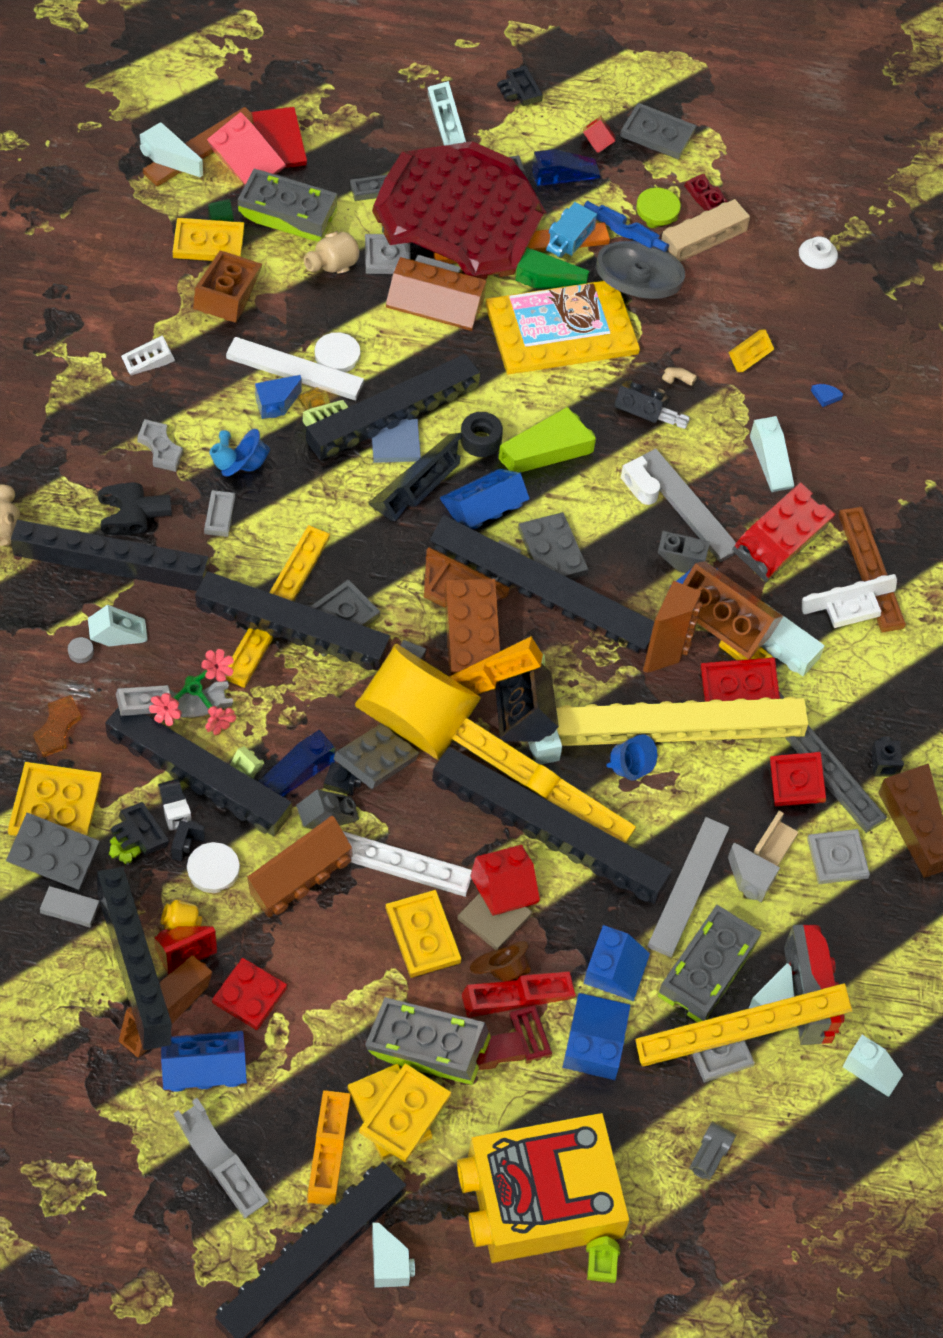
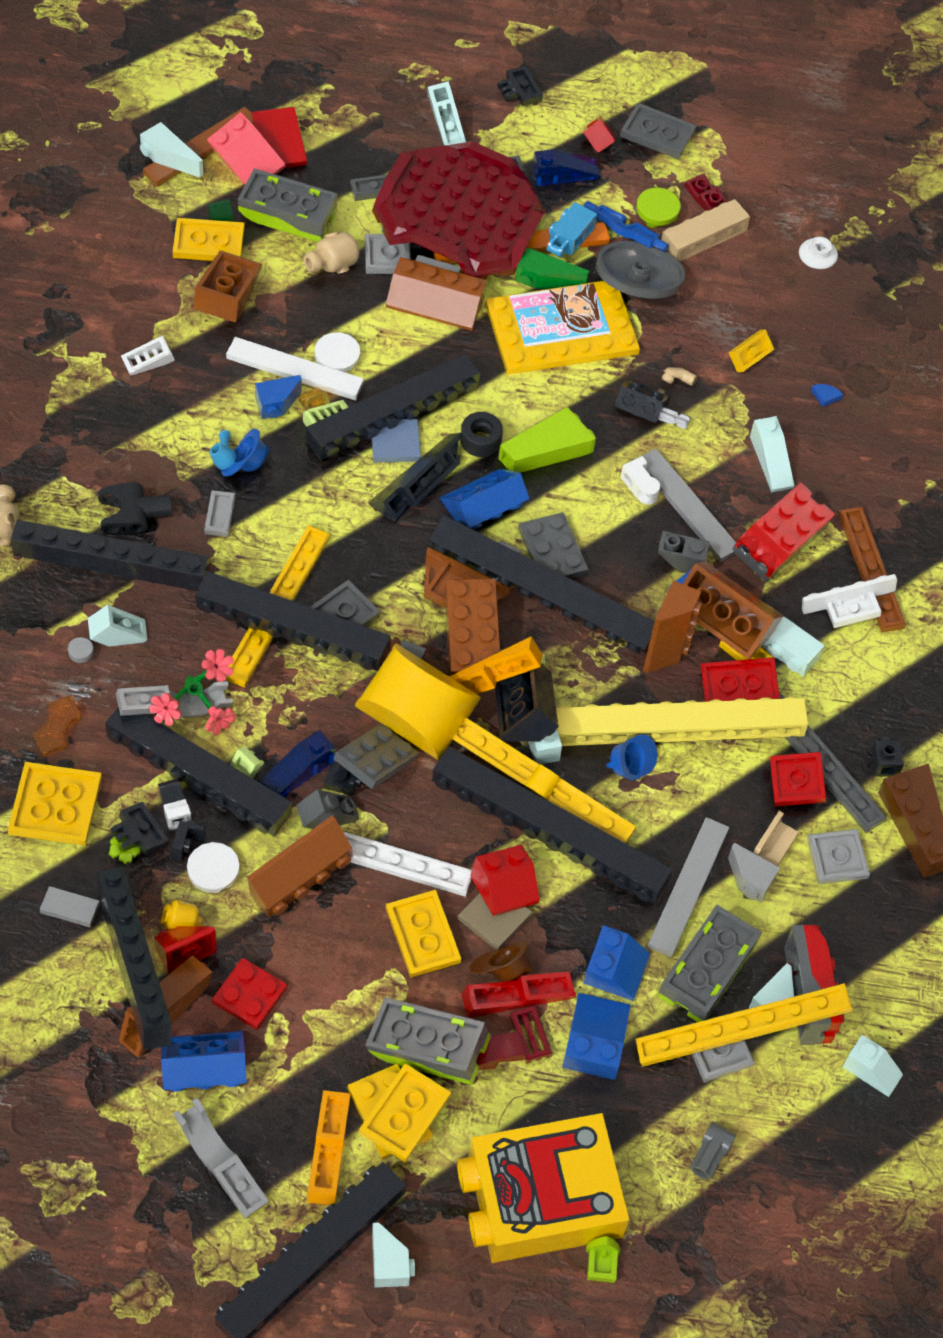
dark grey plate [6,813,101,891] -> none
light grey tile [137,419,183,472] -> none

